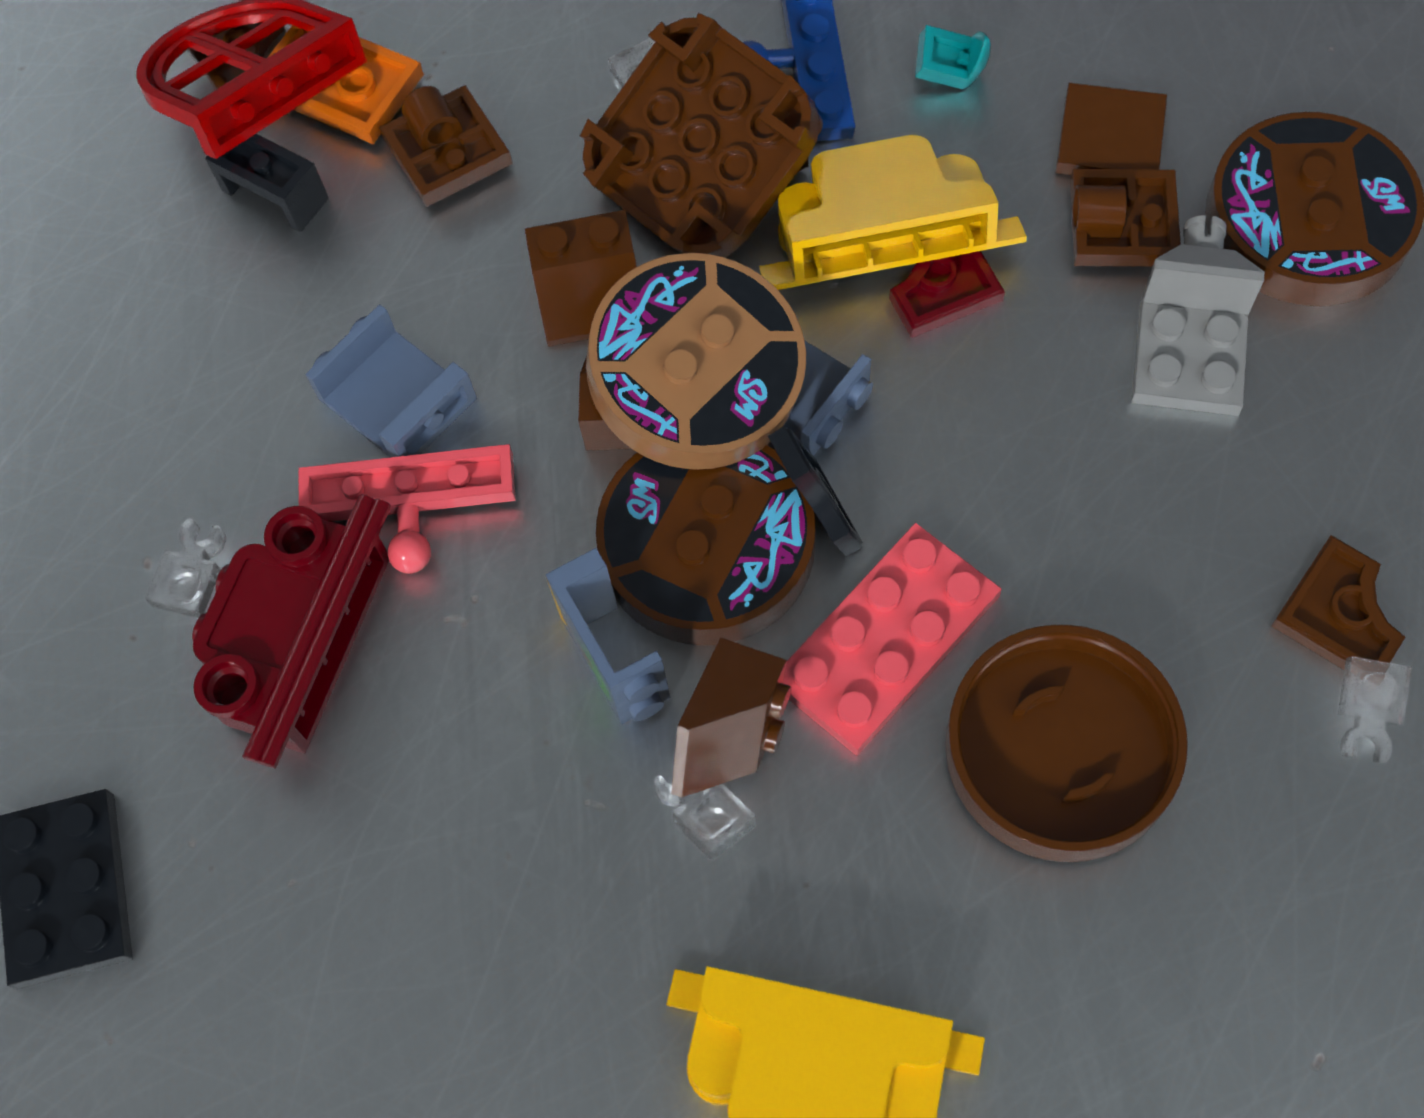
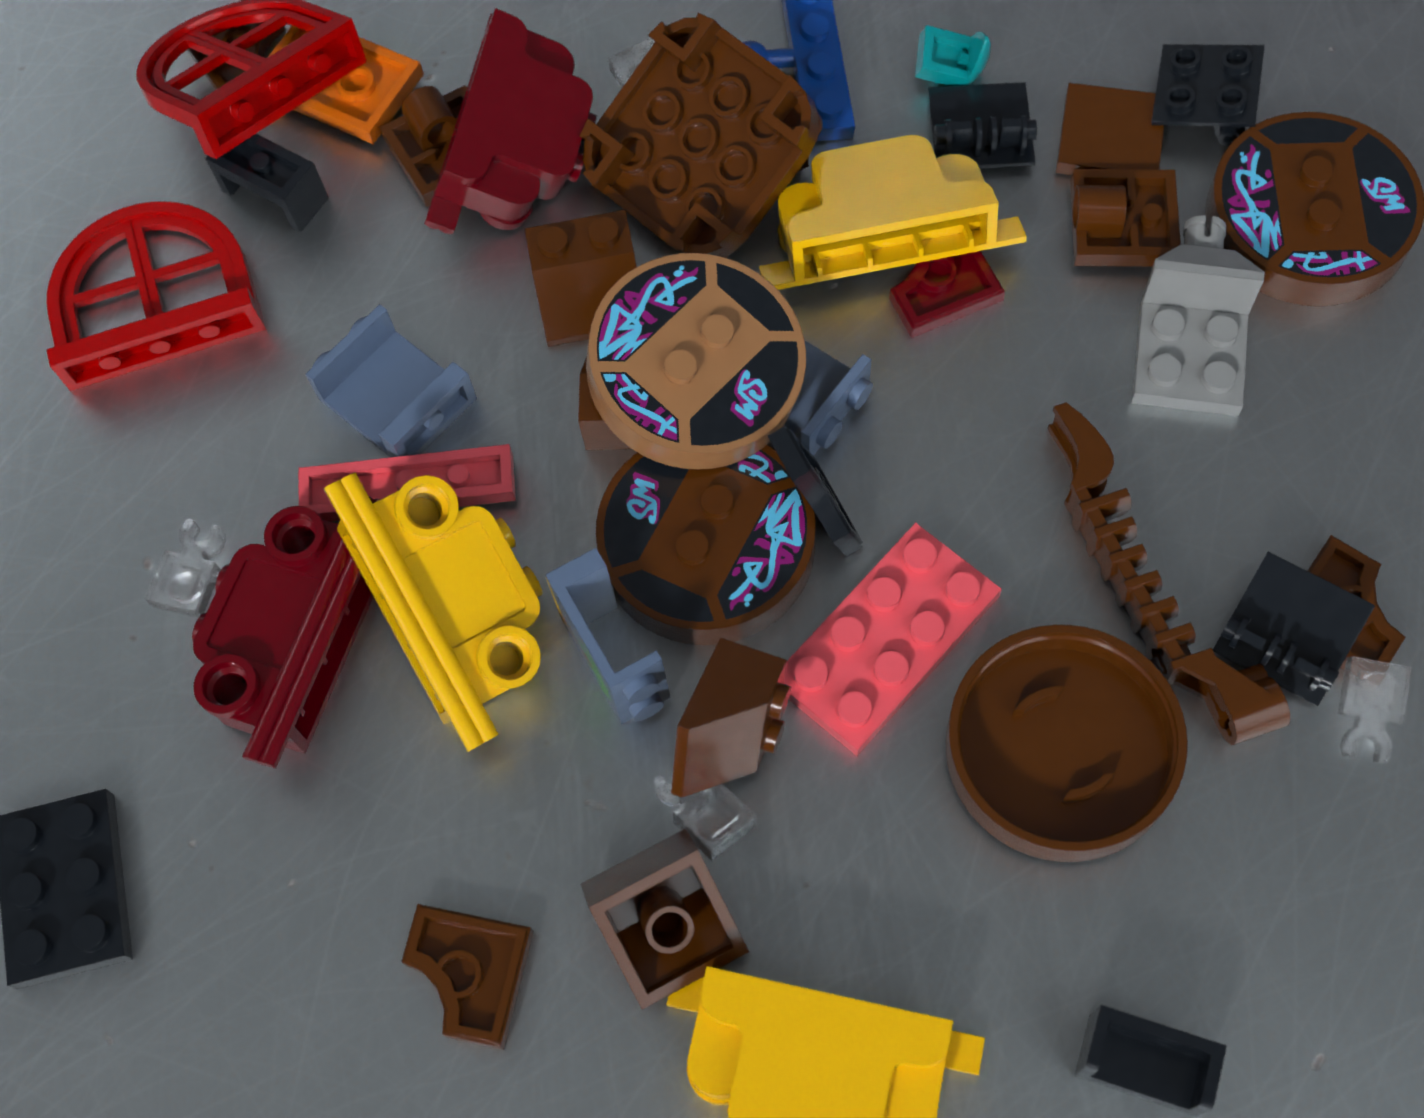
none -> red window [46,201,266,391]
none -> yellow brick [324,473,543,752]
none -> reddish brown tile [401,904,534,1050]
none -> dark red brick [424,8,597,235]
none -> slope [581,828,749,1010]
none -> black hinge [928,82,1037,168]
none -> reddish brown piece [1047,402,1290,745]
none -> black panel [1074,1005,1227,1117]
none -> black hinge [1152,44,1265,146]
none -> black hinge [1213,551,1375,706]

